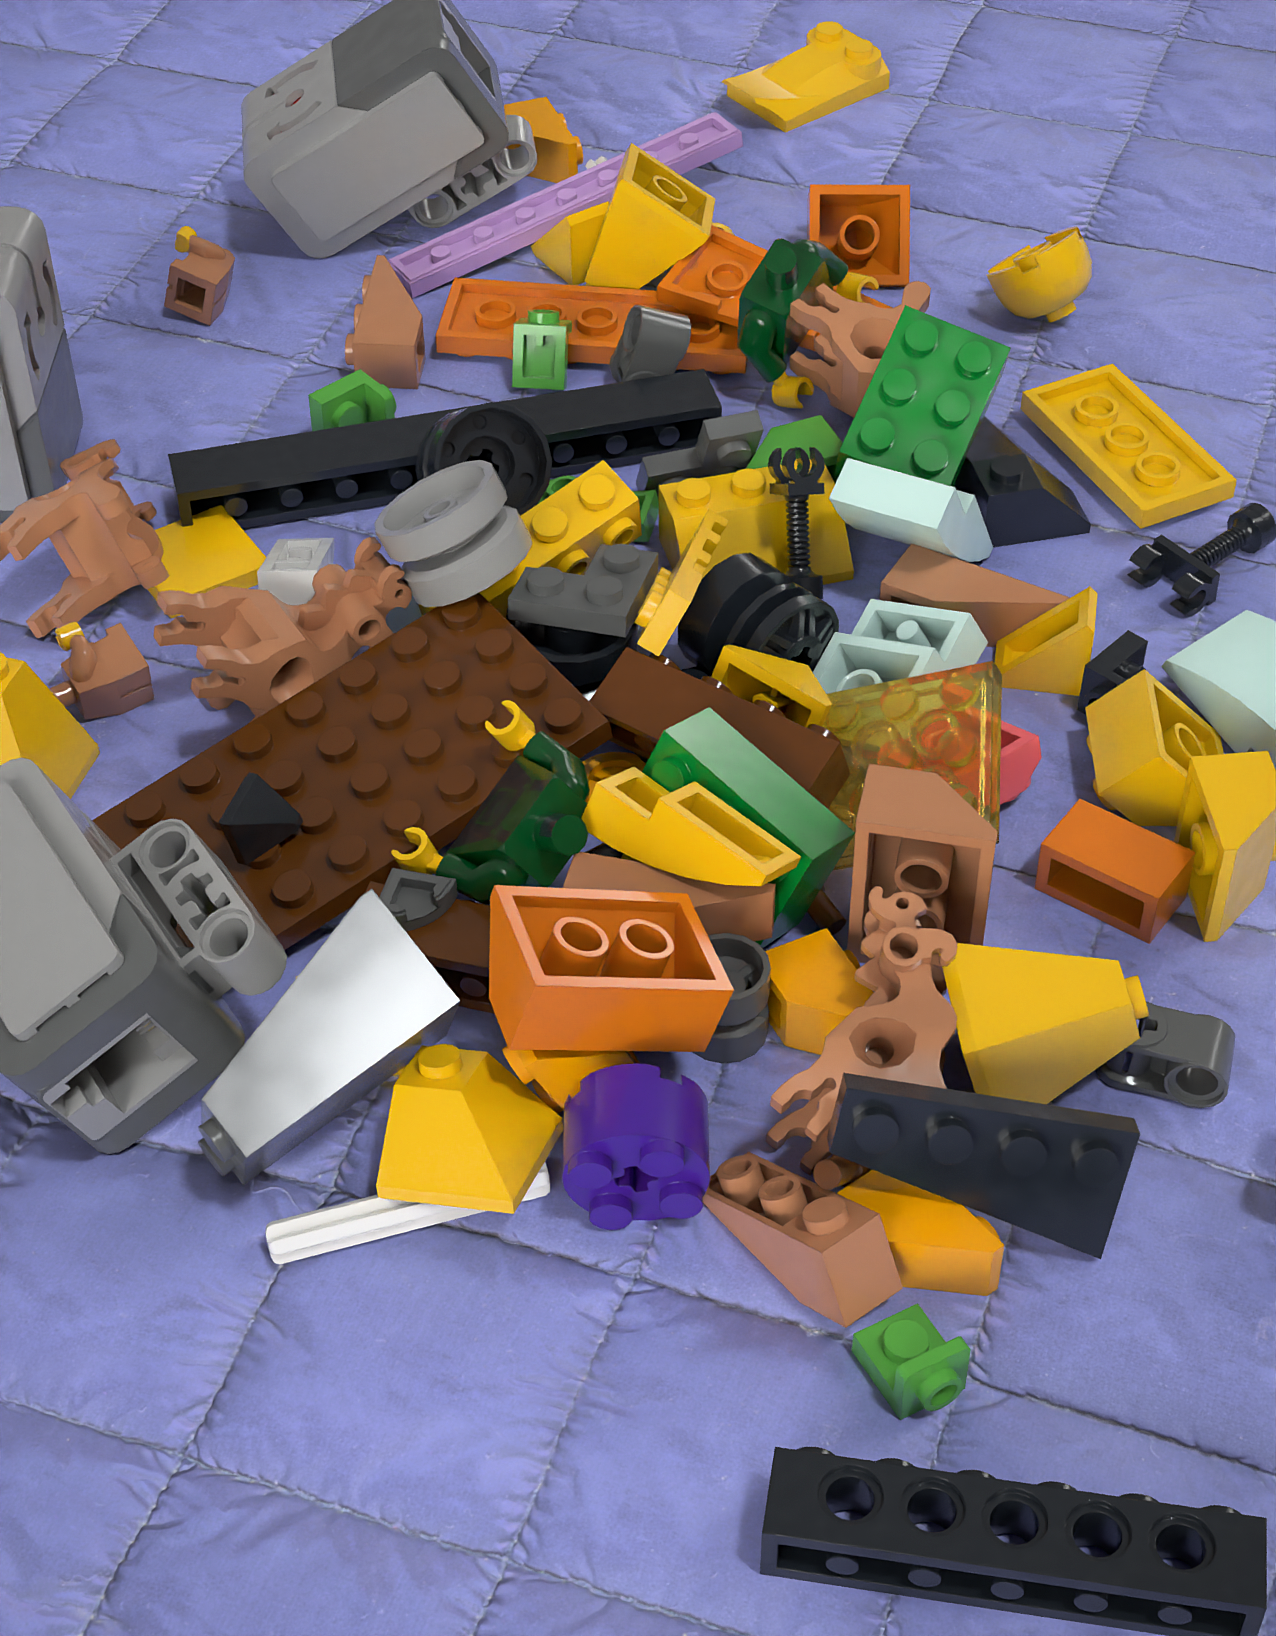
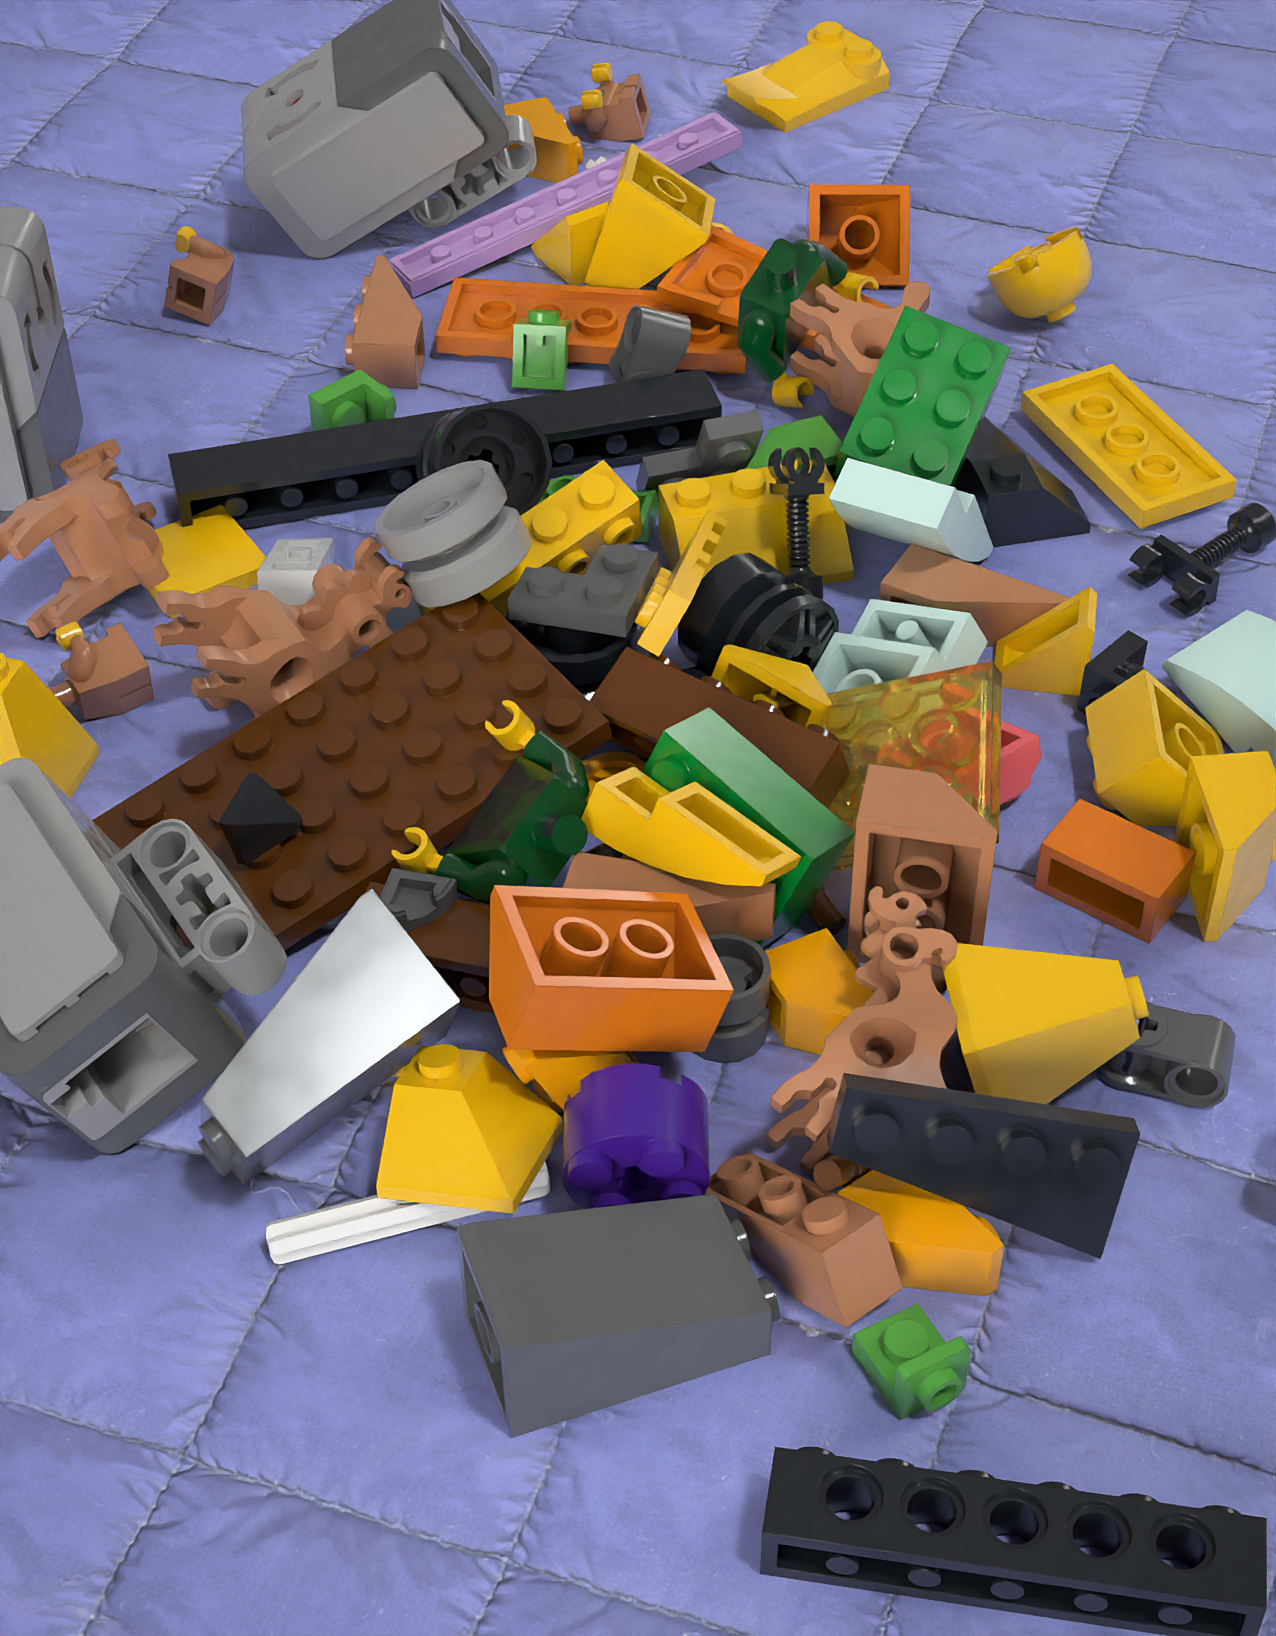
none -> dark grey slope [456,1194,780,1438]
none -> nougat piece [568,62,651,142]

